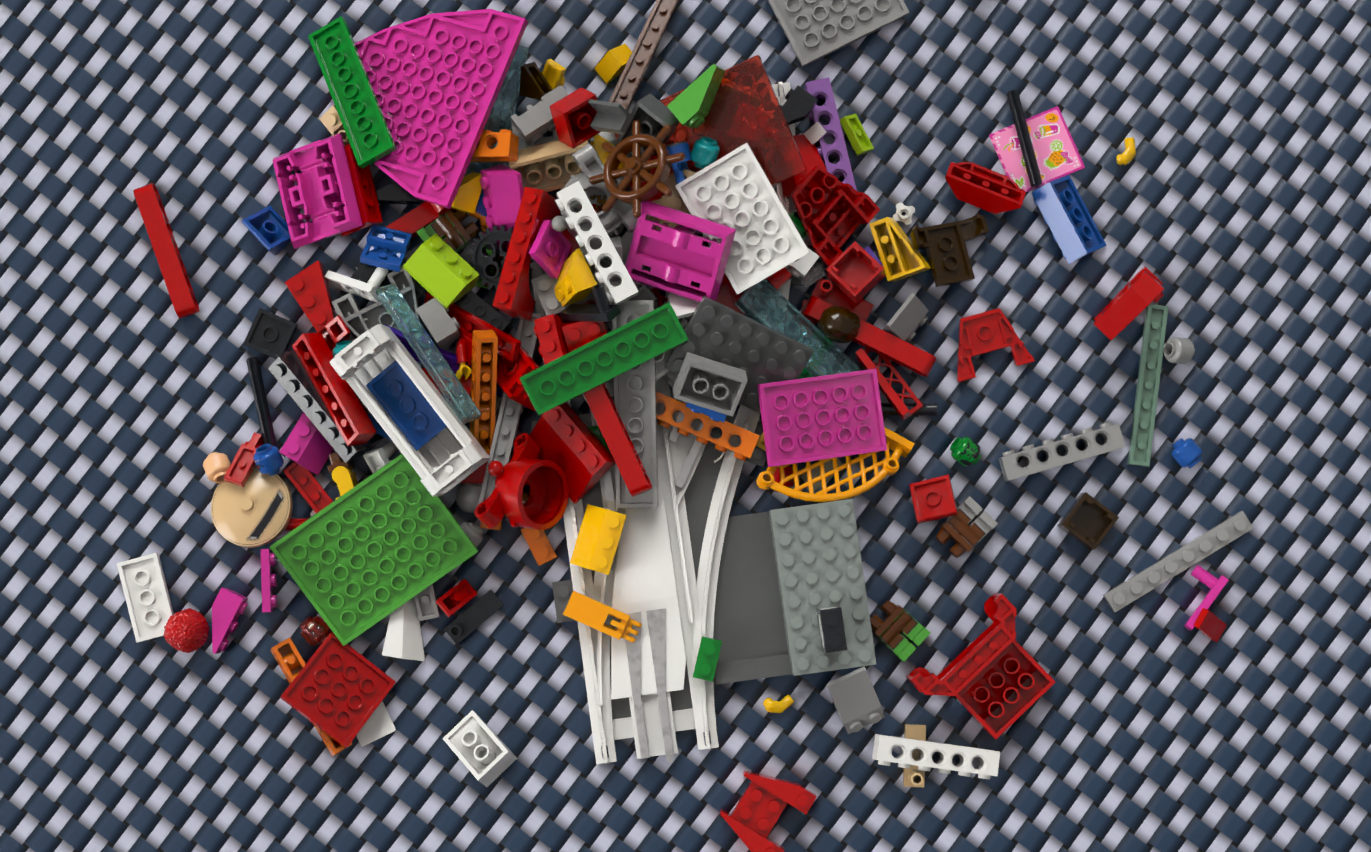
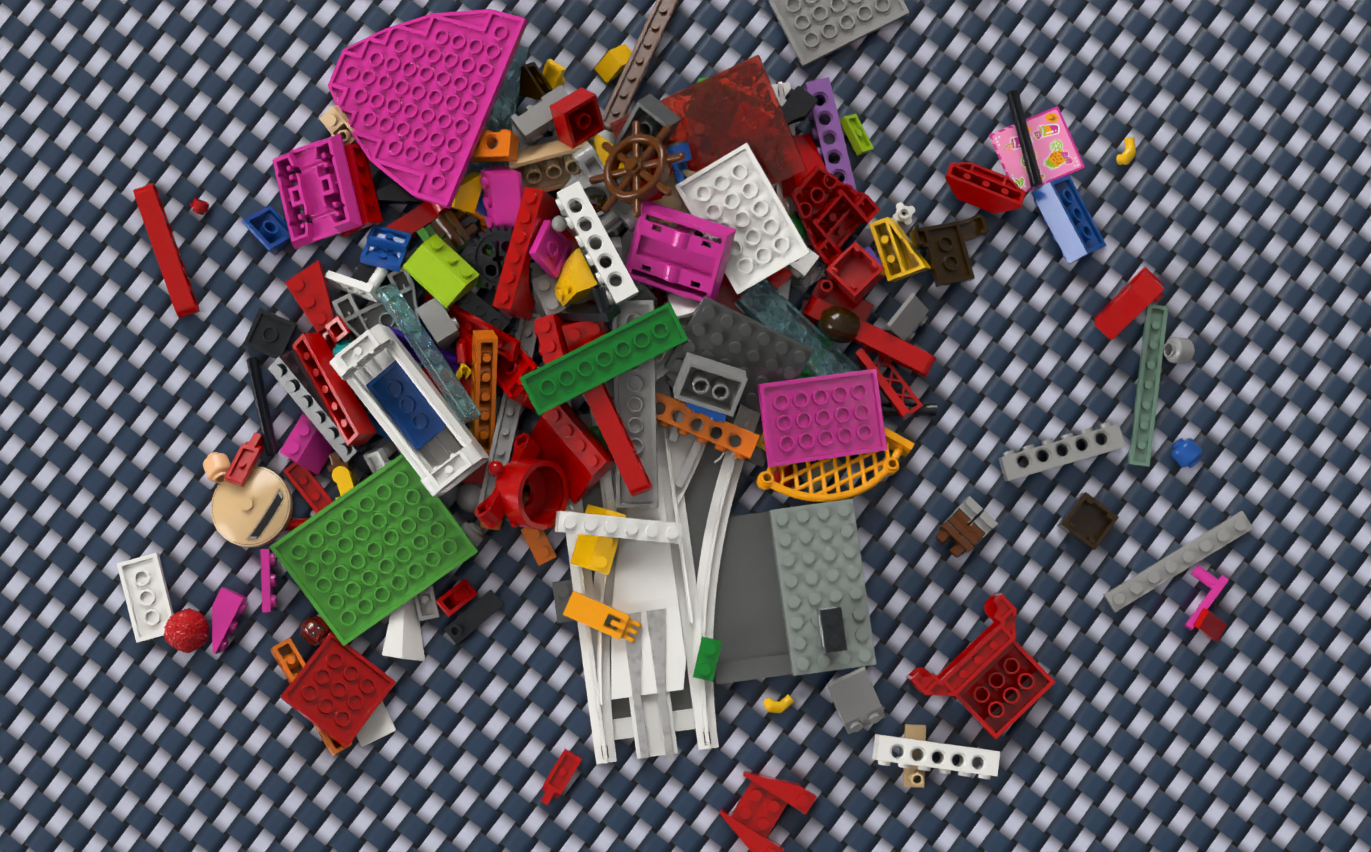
blue head [253,444,284,476] -> none
green plate [308,16,397,169] -> none
white slope [442,710,517,787] -> none
dark grey panel [588,99,633,135] -> none
bright green slope [667,64,725,129] -> none
teal head [691,136,720,169] -> none
white sticker [804,122,826,145] -> none
reddish brown hips [870,600,931,662] -> none
red tile [909,474,958,524] -> none
green head [950,436,981,467] -> none
red wing [957,308,1035,382] -> none
none -> red plate [190,198,210,215]
none -> red hinge [541,748,582,805]
none -> white arch [554,511,683,544]

